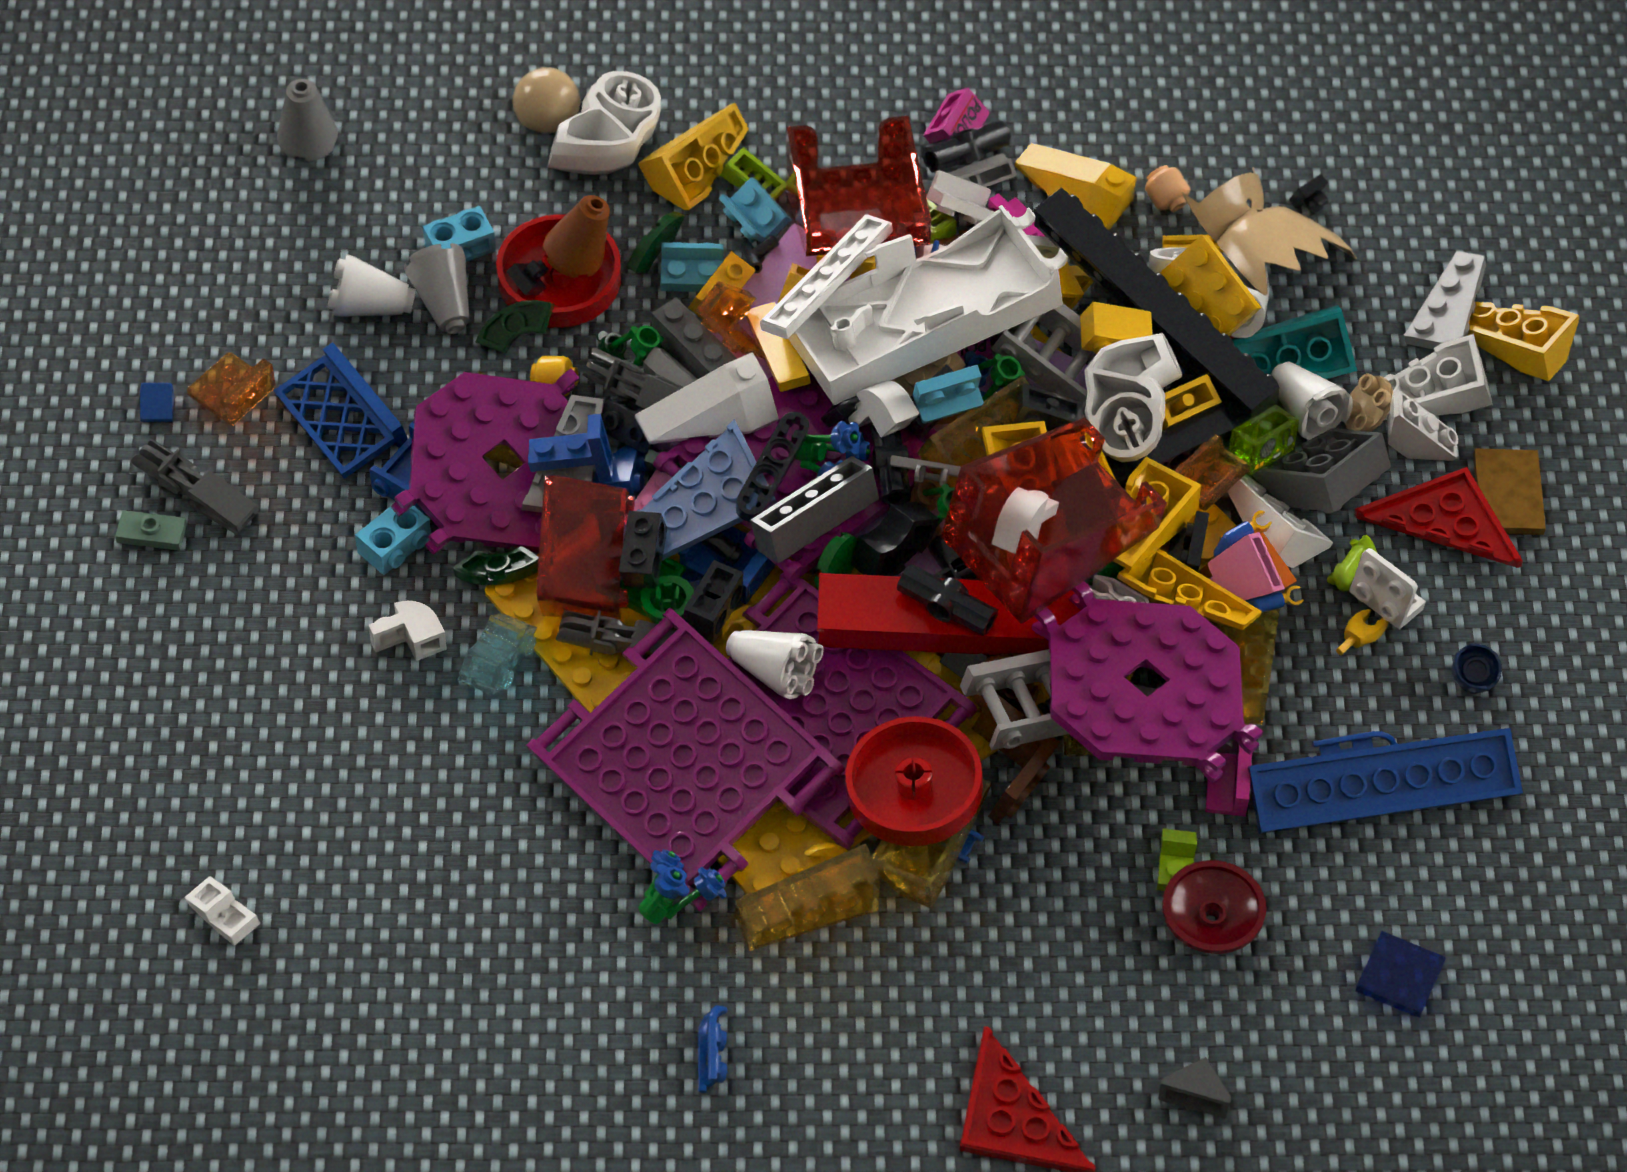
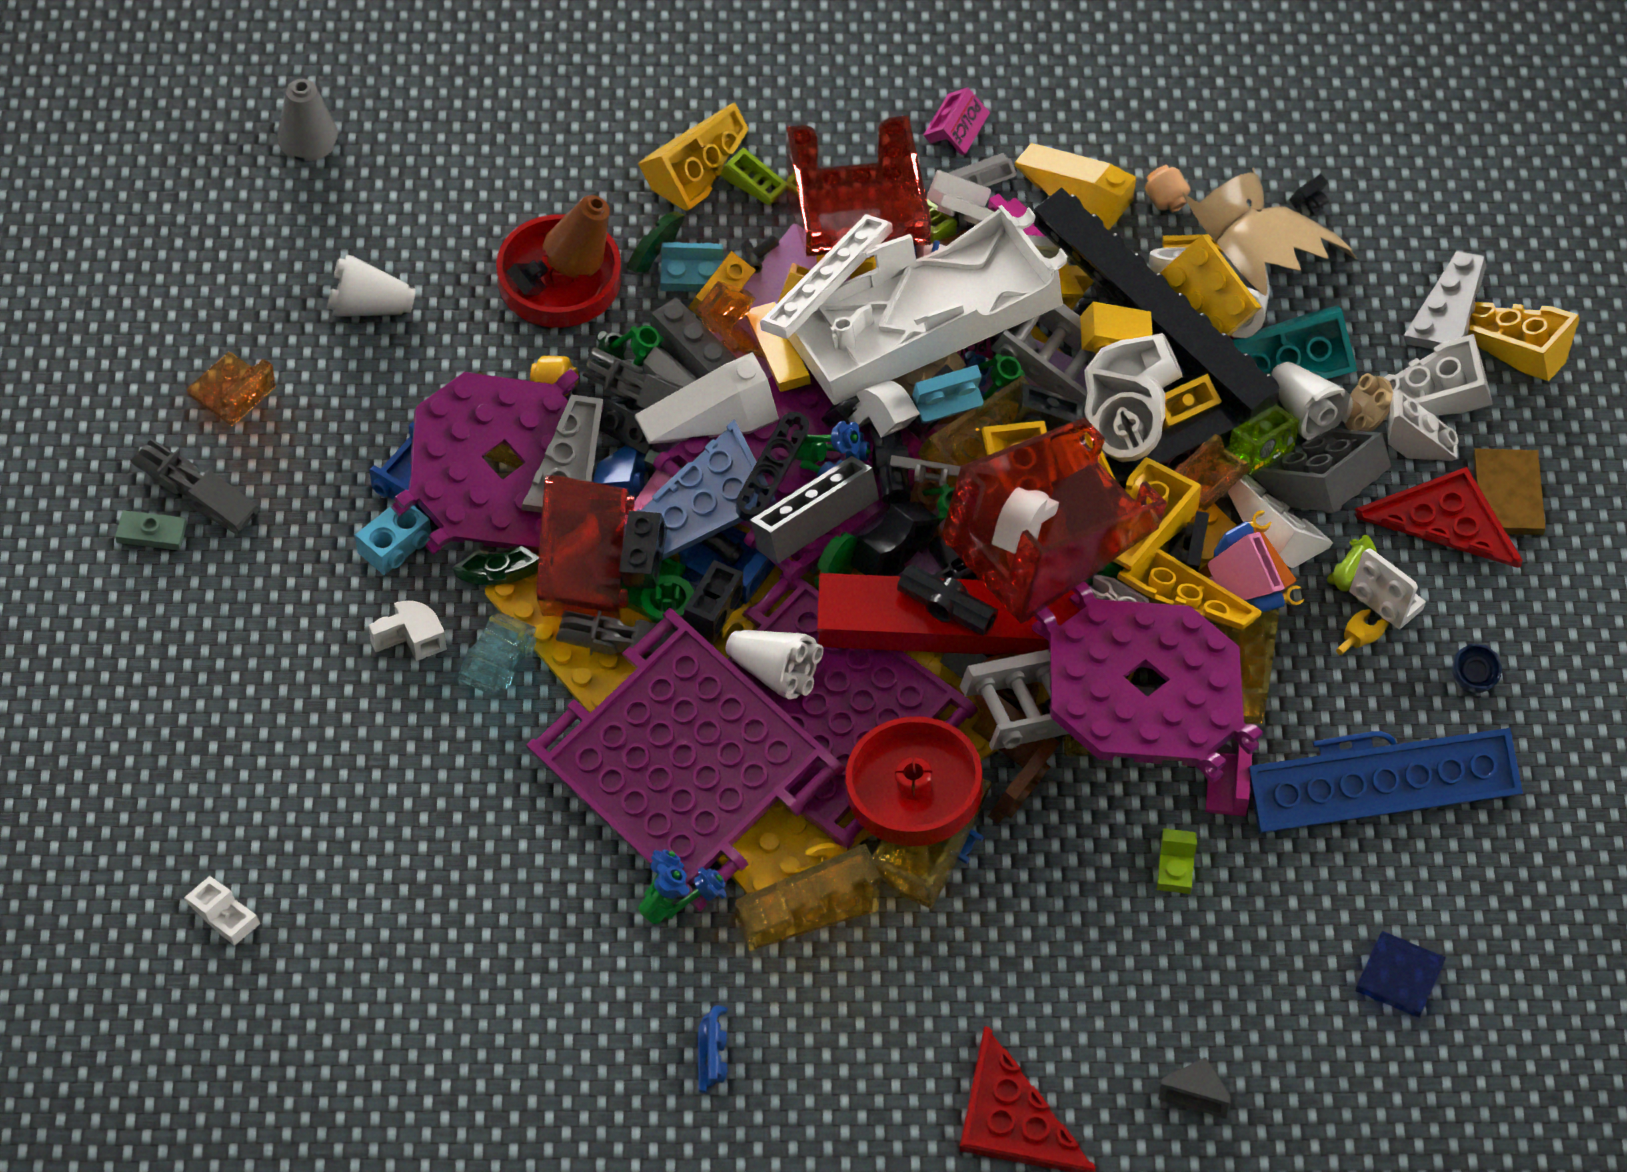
blue slope [140,383,175,422] -> none
blue fence [273,342,408,479] -> none
light grey cone [404,243,469,334] -> none
medium azure brick [423,206,496,262] -> none
dark green tile [475,300,555,353] -> none
tan piece [513,67,580,133] -> none
blue bracket [528,414,613,482] -> none
white piece [548,71,661,175] -> none
medium azure bracket [719,177,791,243] -> none
black piece [922,121,1011,173] -> none
dark red dish [1162,860,1266,954] -> none

